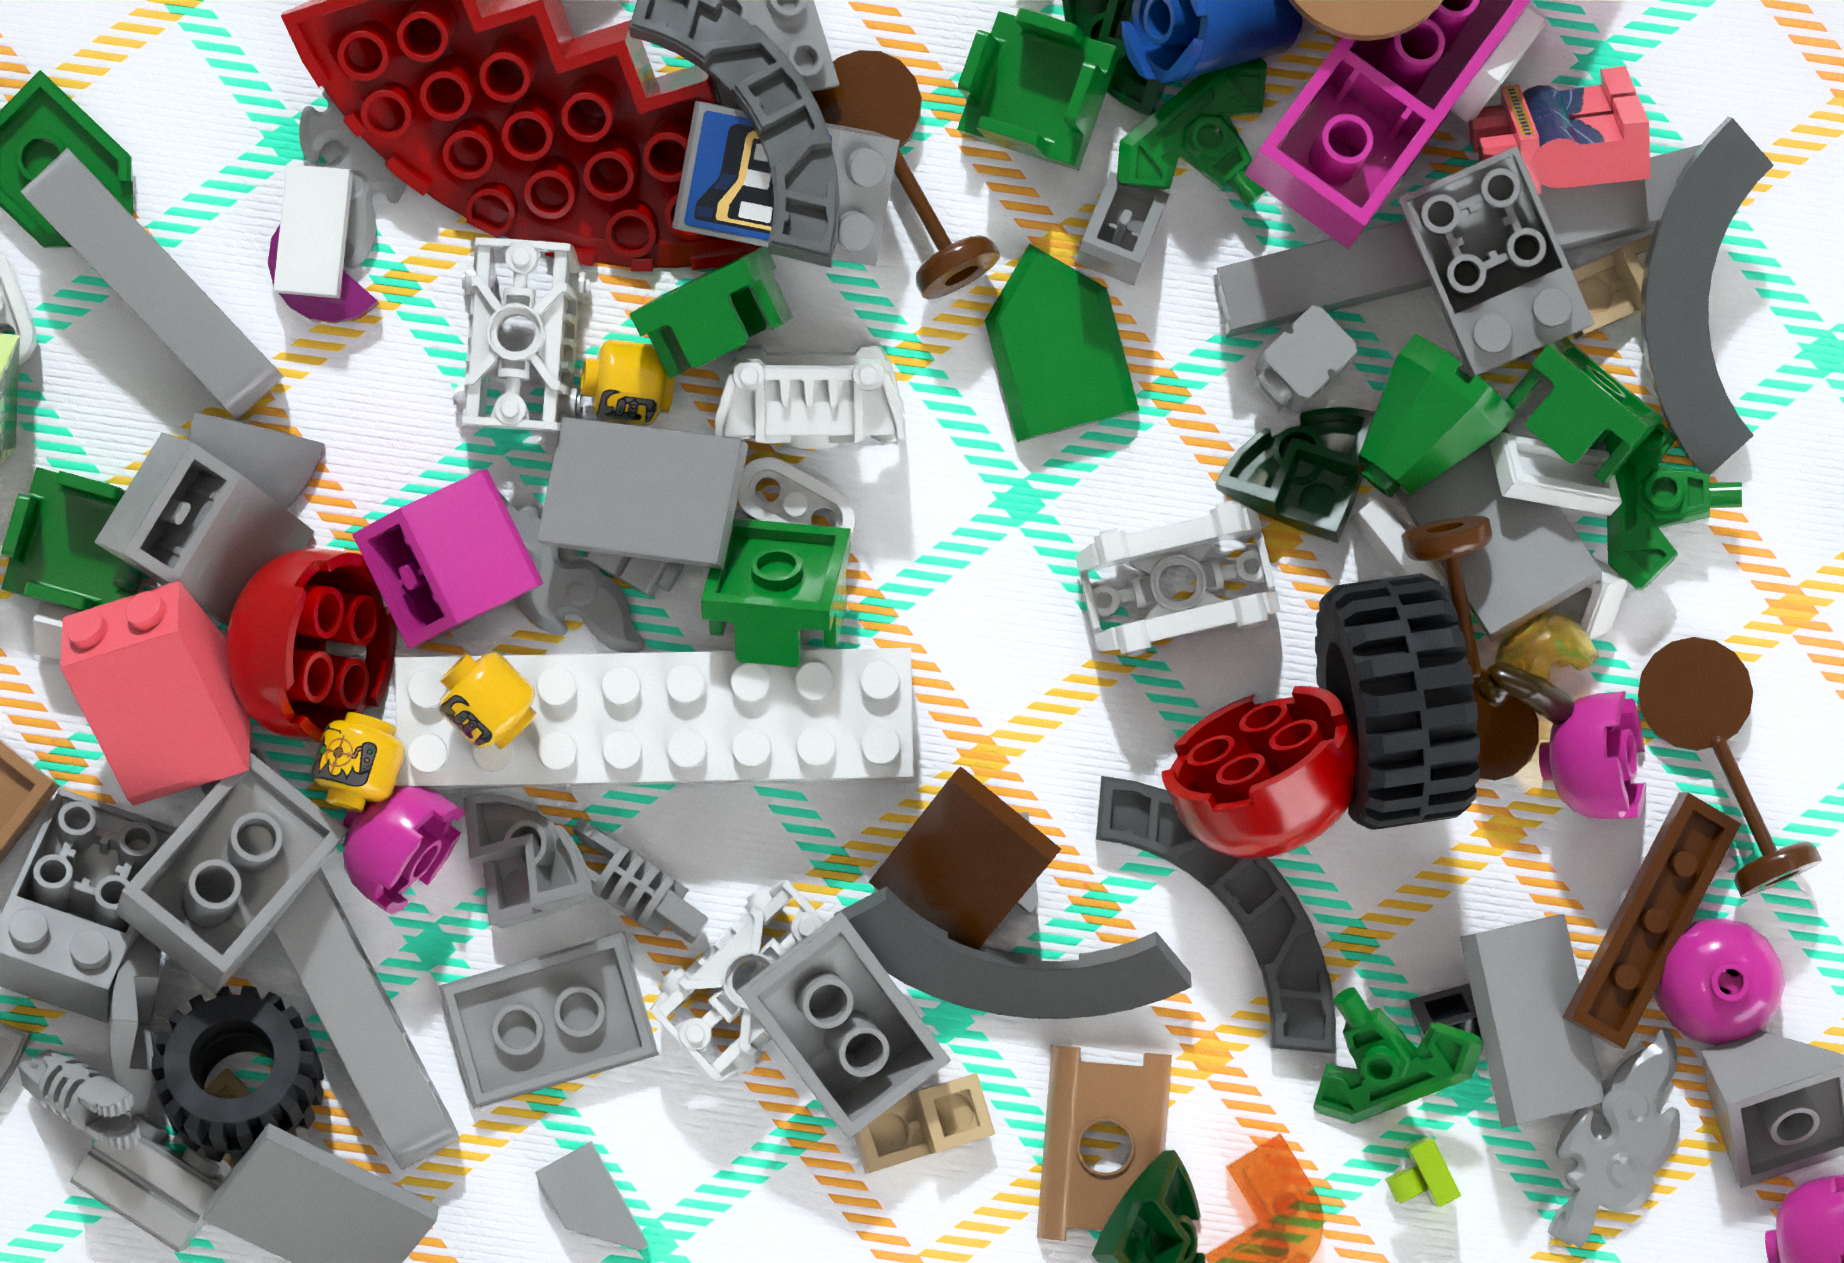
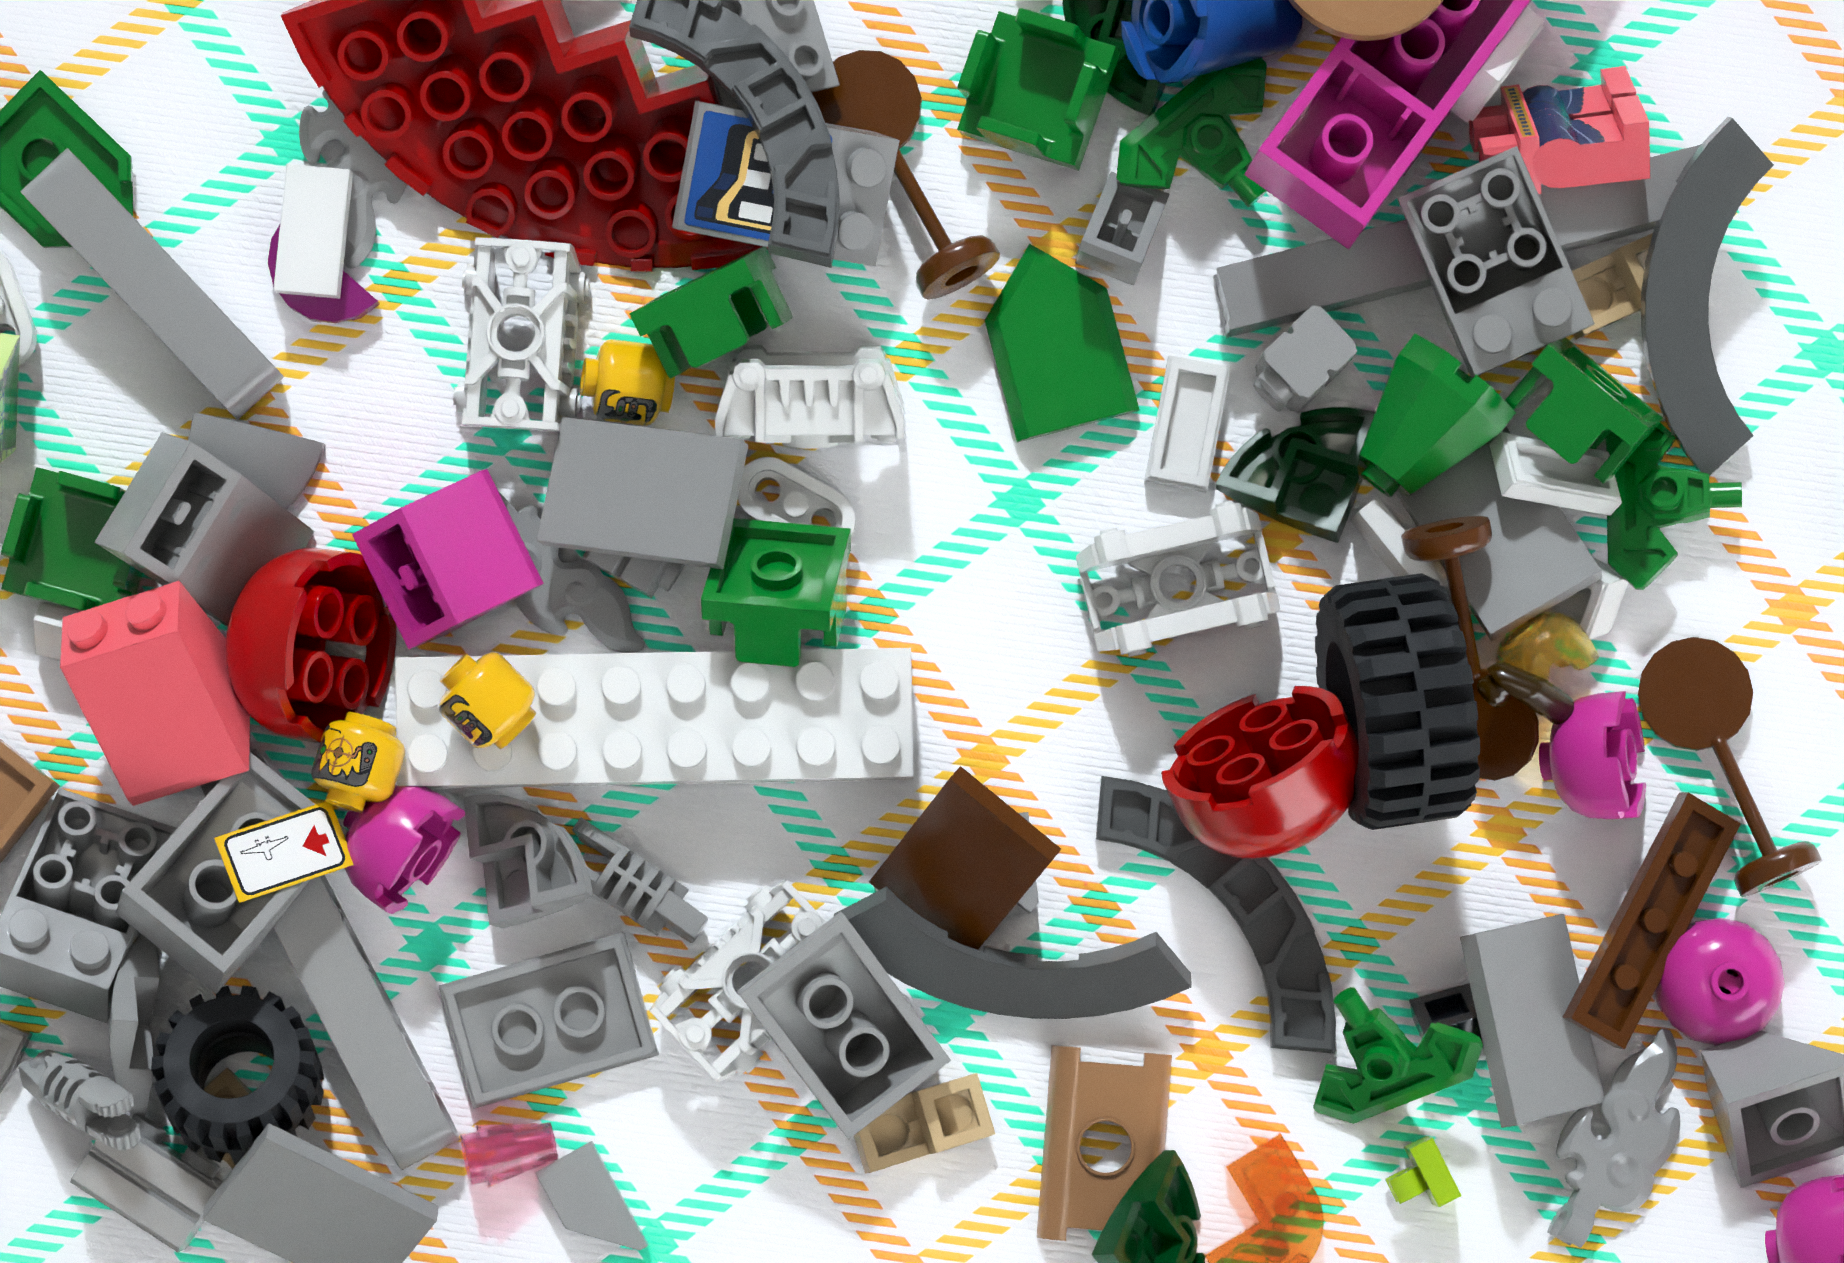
none -> white sticker [214,801,353,903]
none -> clear pink cone [460,1122,558,1188]
none -> white tile [1144,355,1231,493]

